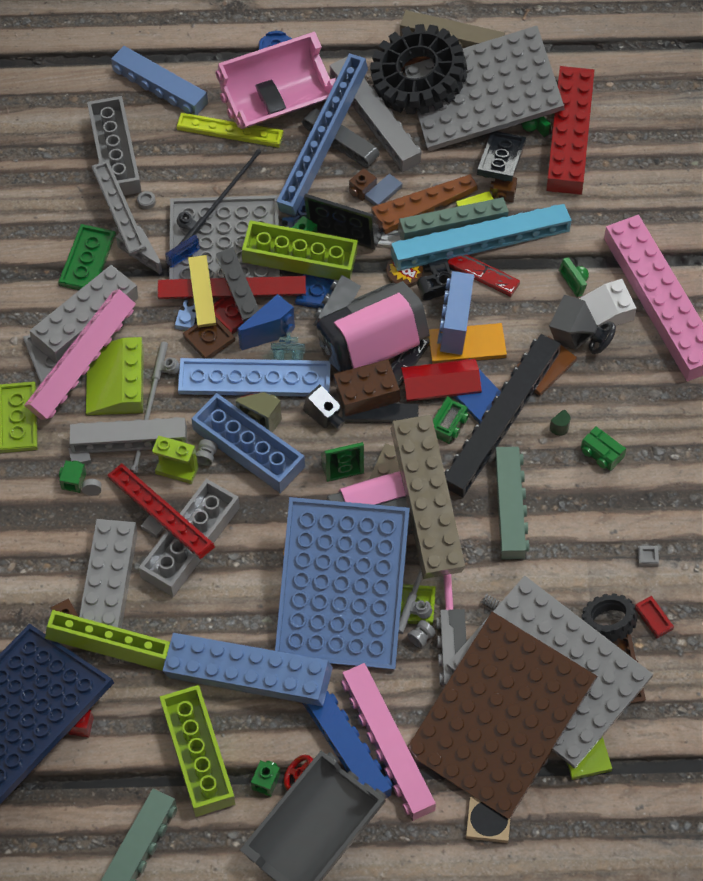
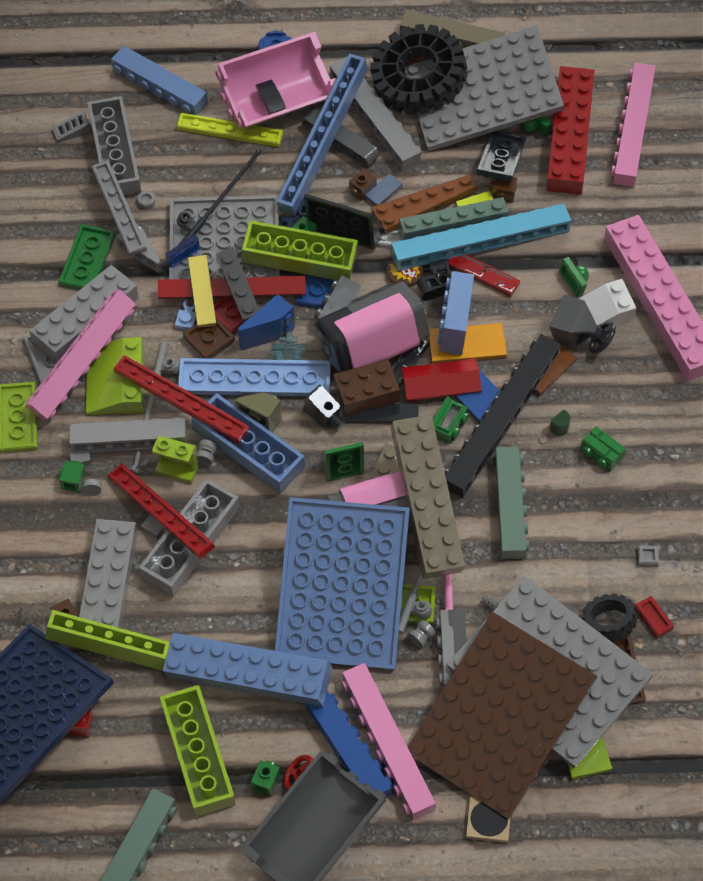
none -> light grey slope [52,112,91,142]
none -> red tile [113,355,250,444]
none -> bright pink brick [611,63,656,187]

